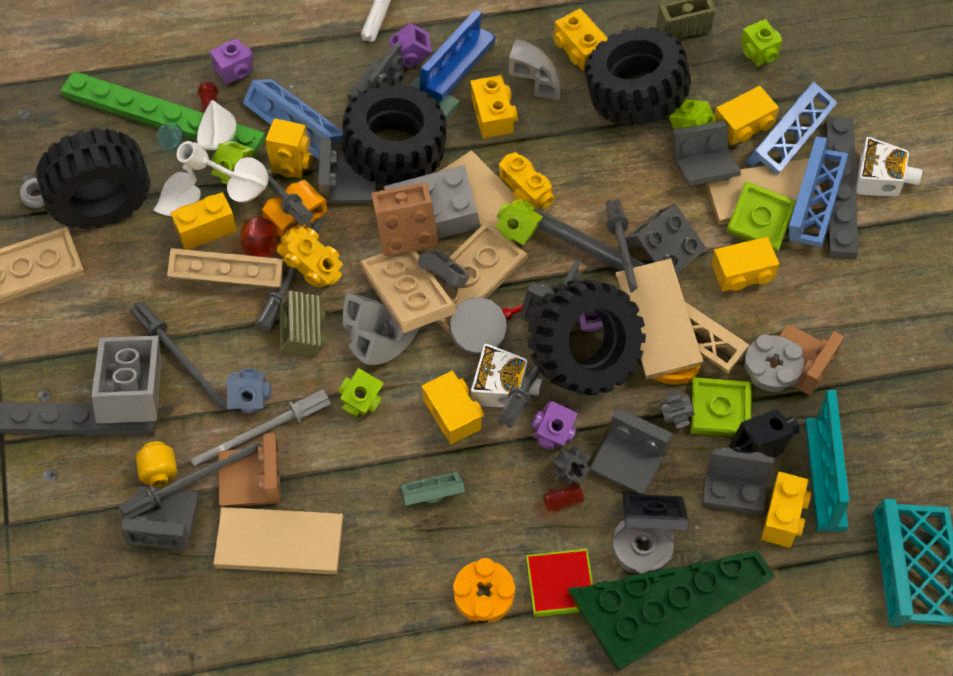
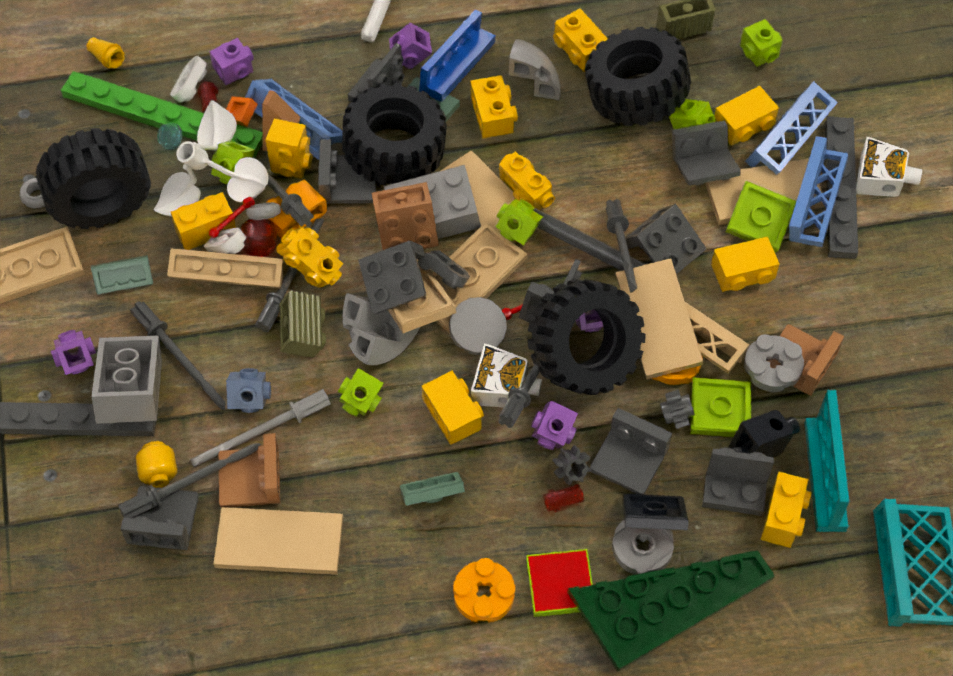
none -> medium lavender brick [51,330,96,375]
none -> yellow cone [86,37,125,68]
none -> sand green plate [91,255,153,295]
none -> white plate [170,56,207,103]
none -> white plate [204,228,246,254]
none -> red hinge [209,197,255,238]
none -> orange plate [226,96,257,127]
none -> light grey piece [246,202,281,220]
none -> medium nougat slope [262,90,300,151]
none -> dark grey bracket [358,240,426,314]

